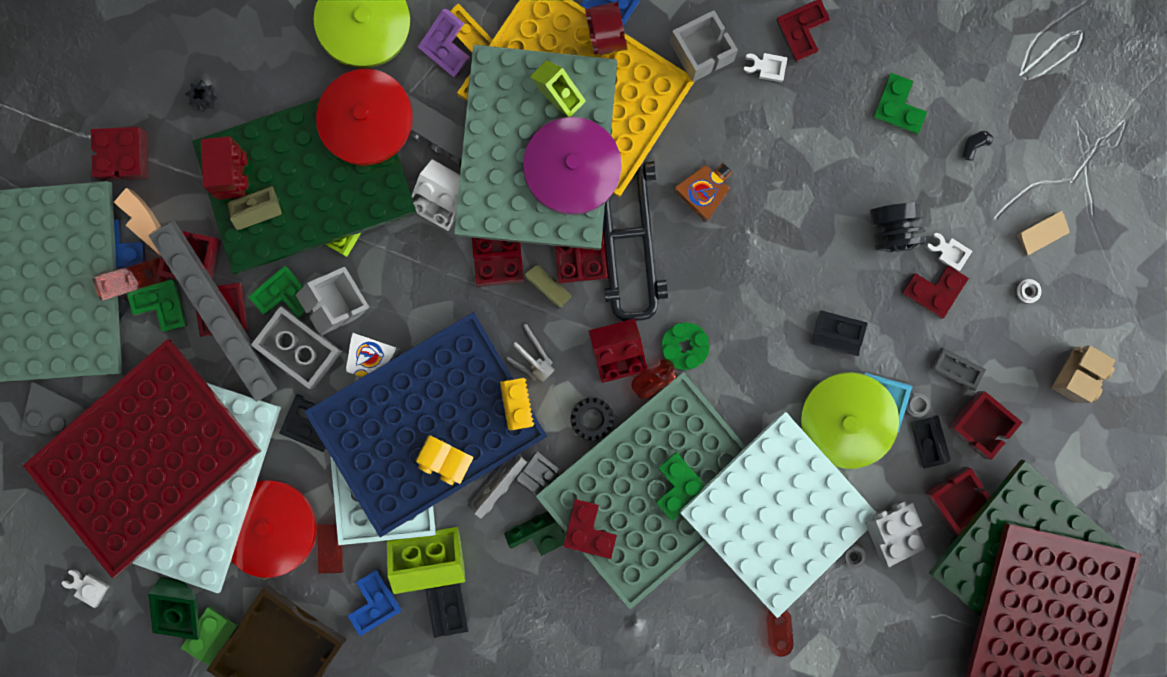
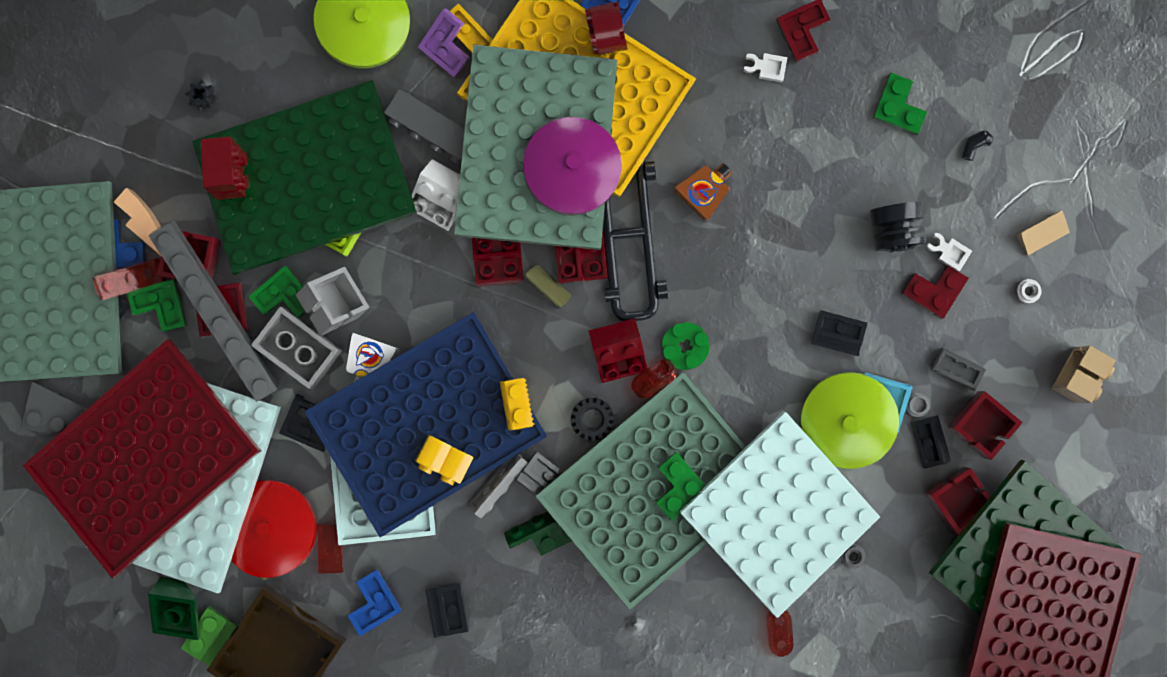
white plate [61,569,109,608] -> none
dark red piece [91,127,149,181] -> none
olive slope [227,186,282,230] -> none
red dish [316,69,413,166] -> none
lime slope [387,527,465,594] -> none
light grey plant [506,324,555,383] -> none
lime slope [530,60,586,117] -> none
dark red plate [563,499,617,559] -> none
light grey piece [669,10,738,82] -> none
light grey plate [865,501,925,568] -> none

